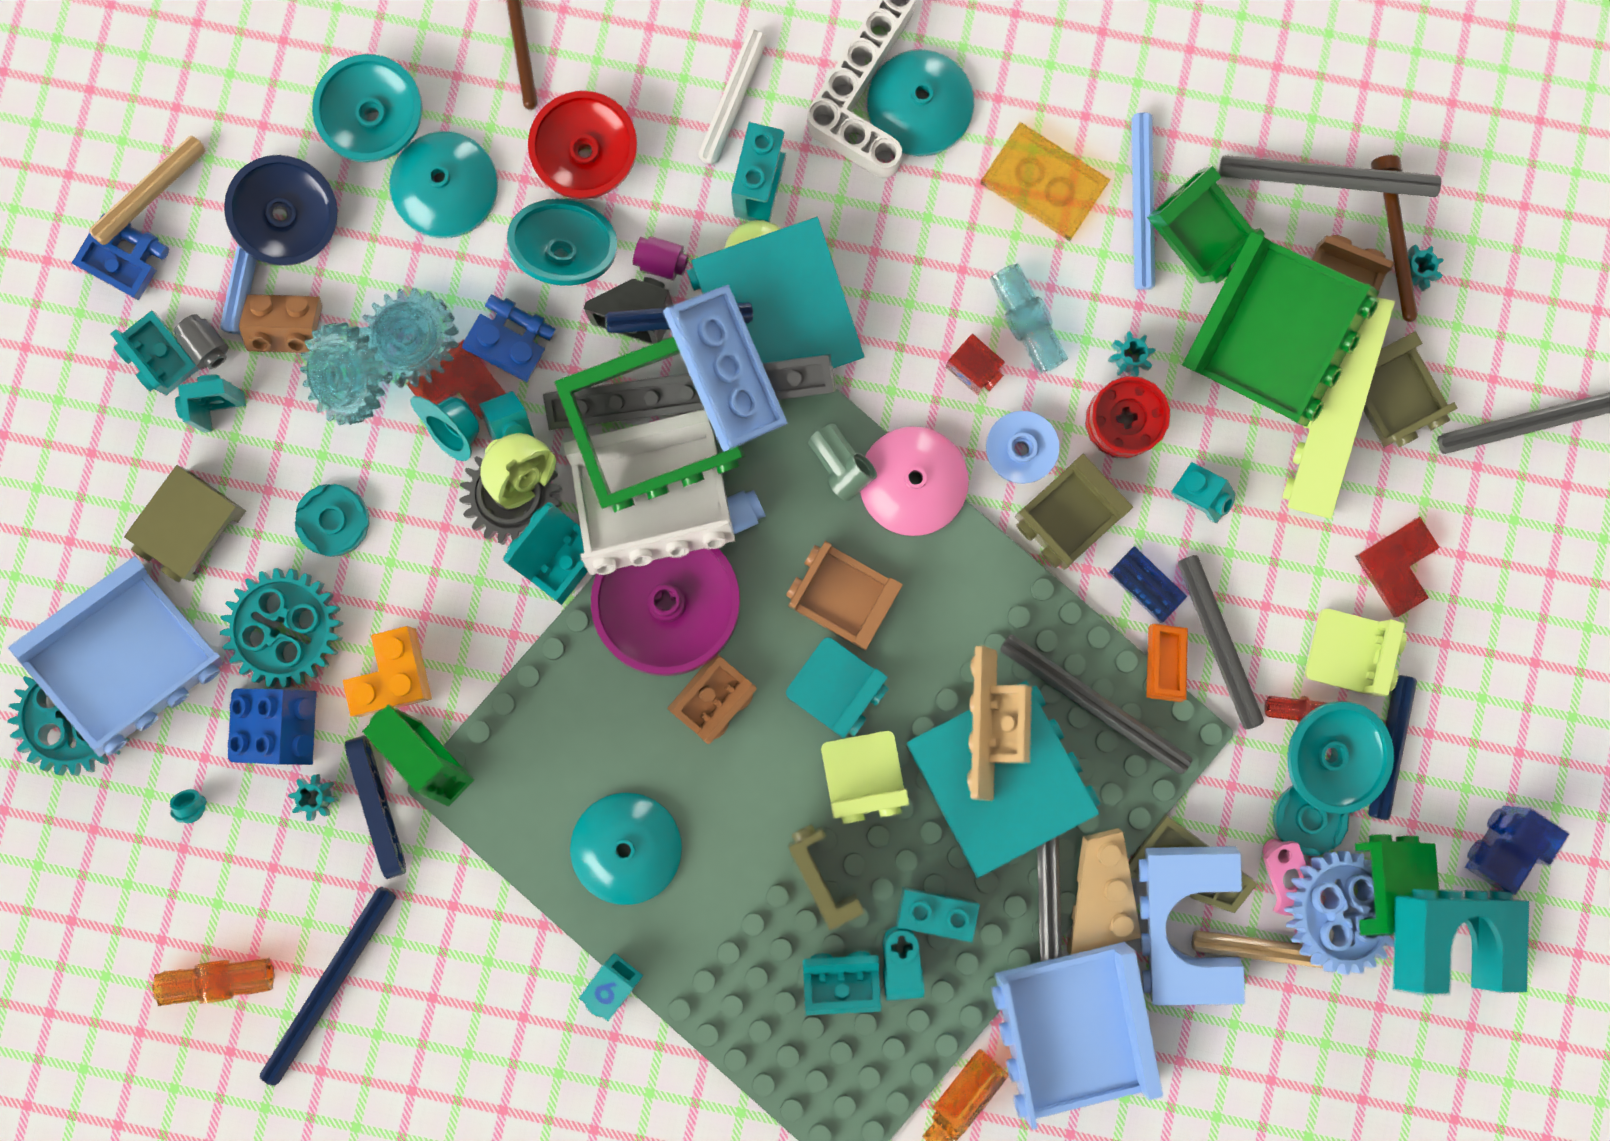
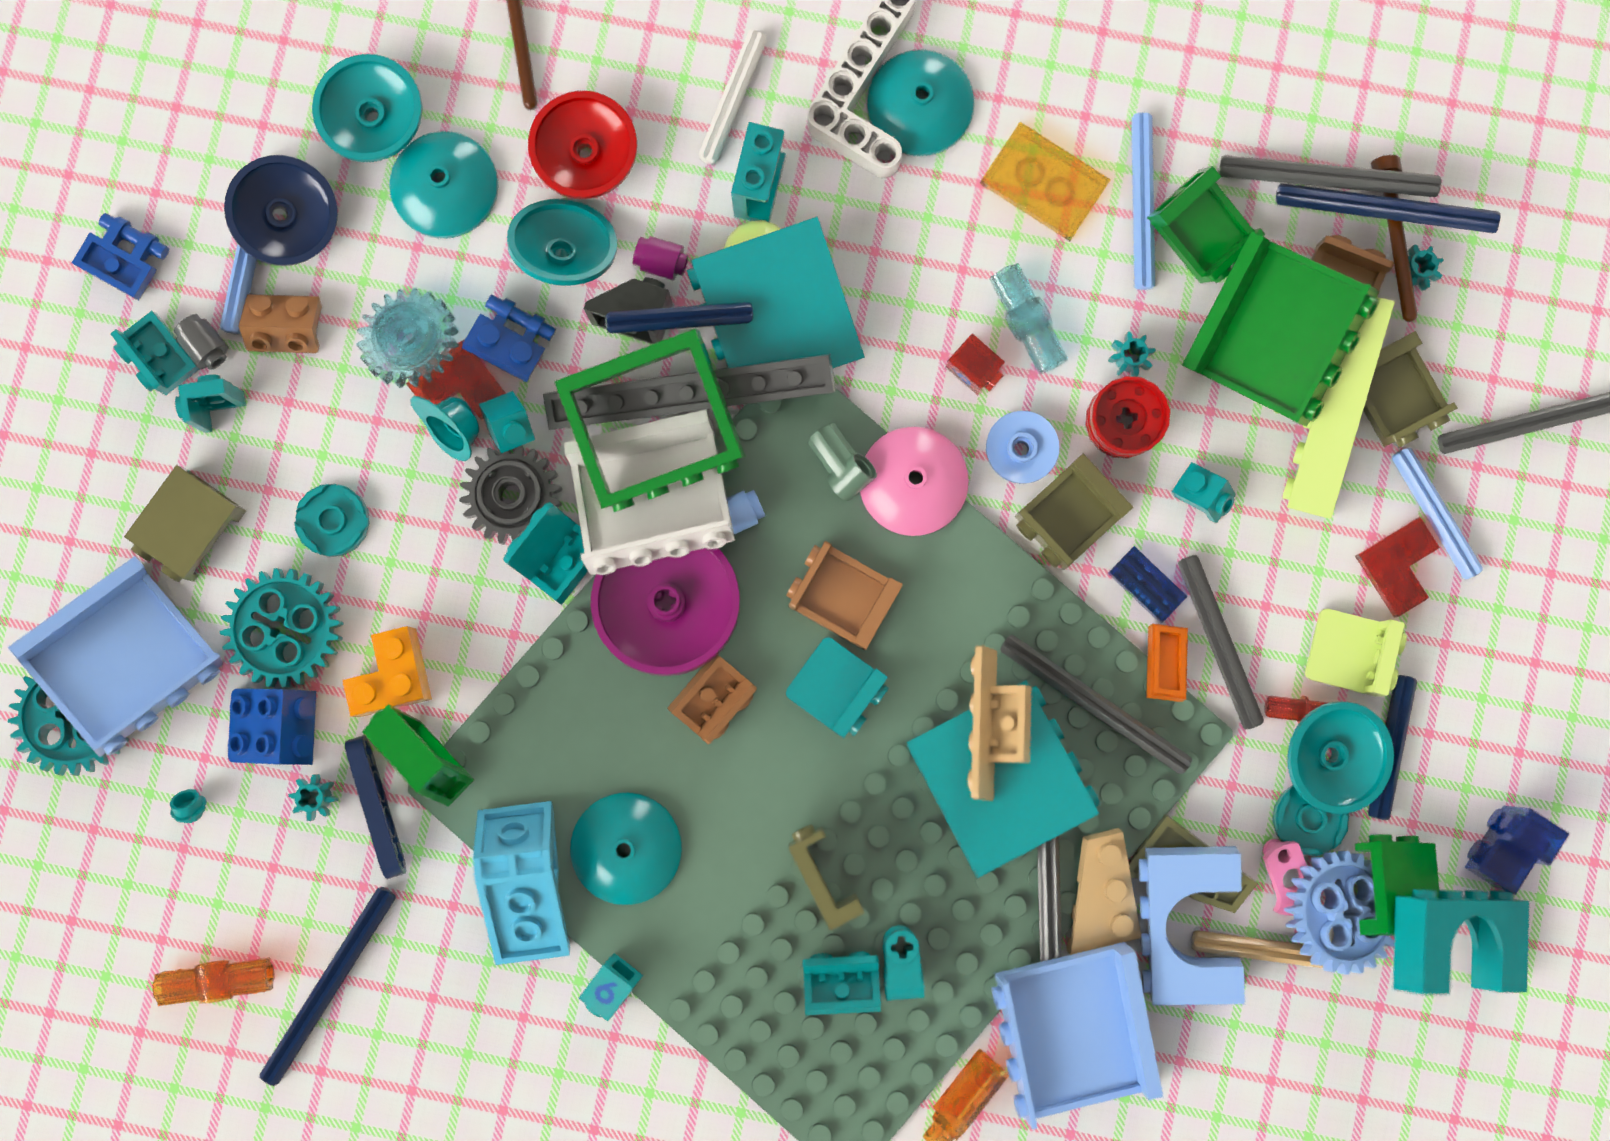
tan axle [89,136,205,245] -> none
clear light blue gear [300,322,386,425] -> none
yellowish green cylinder [480,433,556,509] -> none
light blue tile [663,284,788,452] -> none
yellowish green bracket [821,731,909,824] -> none
teal brick [896,887,980,942] -> none
none -> medium azure bracket [473,801,570,965]
none -> dark blue axle [1276,183,1501,233]
none -> light blue axle [1392,447,1483,579]

